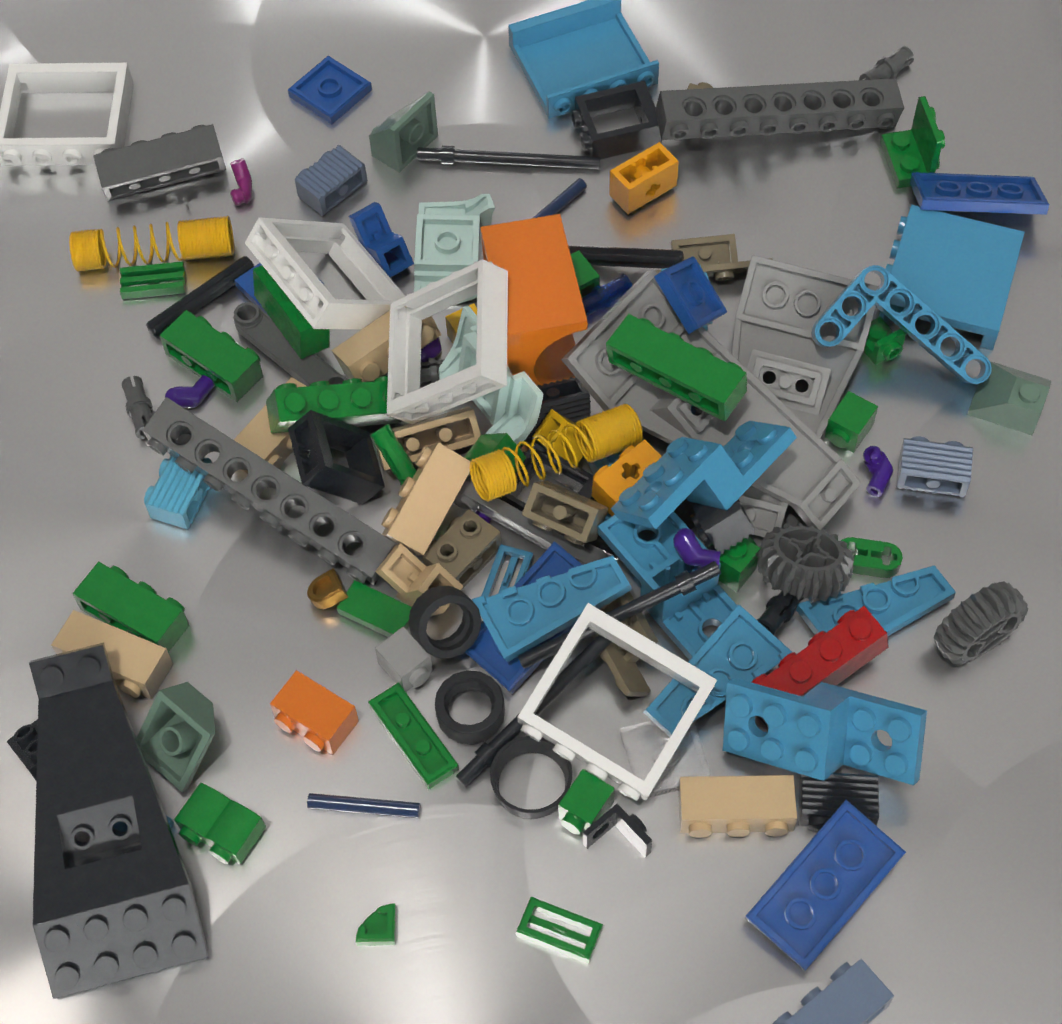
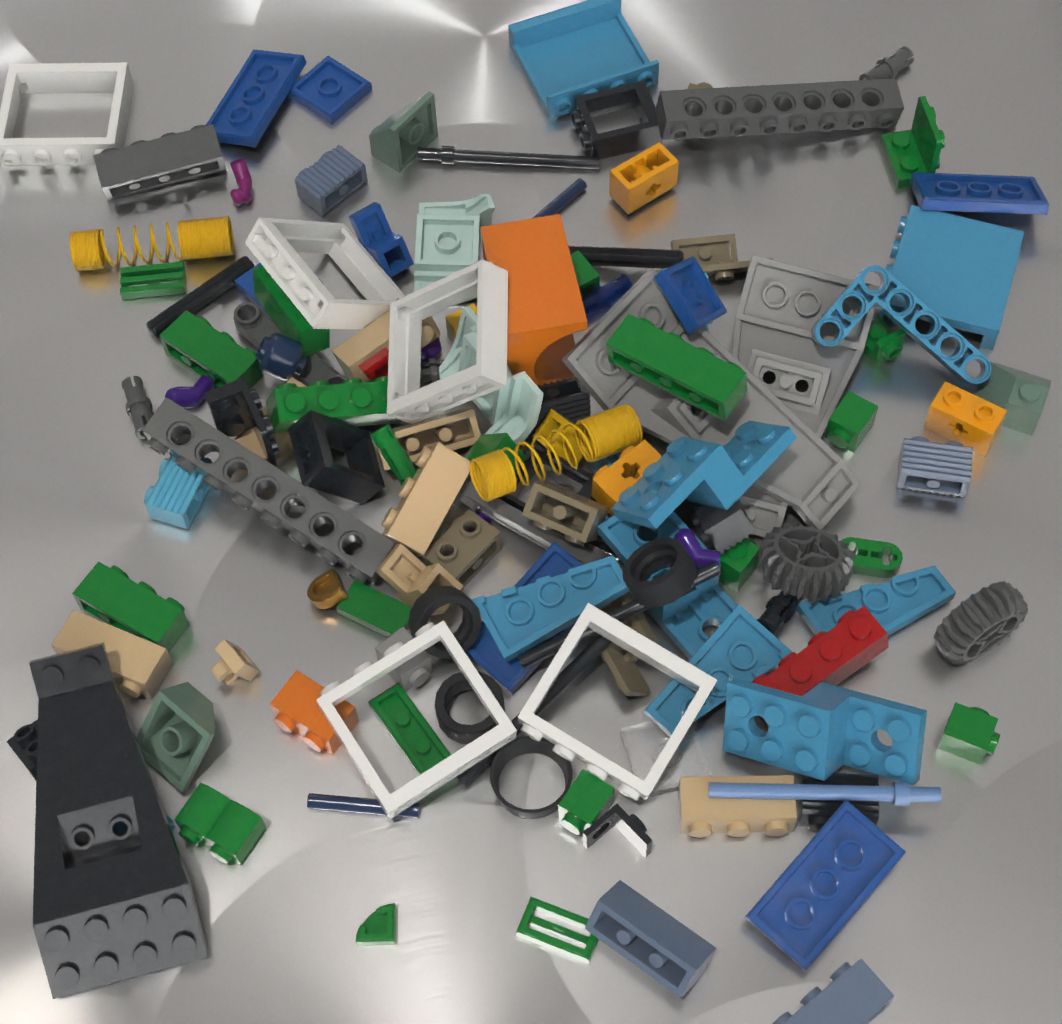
dark azure tile [481,544,534,597] -> none
dark purple arm [863,446,893,497] -> none
none -> black bracket [204,378,280,467]
none -> blue tile [206,49,307,147]
none -> tan tile [211,639,260,685]
none -> dark blue head [255,333,307,381]
none -> white window [316,620,517,819]
none -> red tile [359,348,389,380]
none -> sand blue brick [584,880,716,998]
none -> black tyre [622,537,697,608]
none -> medium blue bar [708,782,941,806]
none -> light orange brick [924,381,1007,457]
none -> green brick [938,702,1000,765]

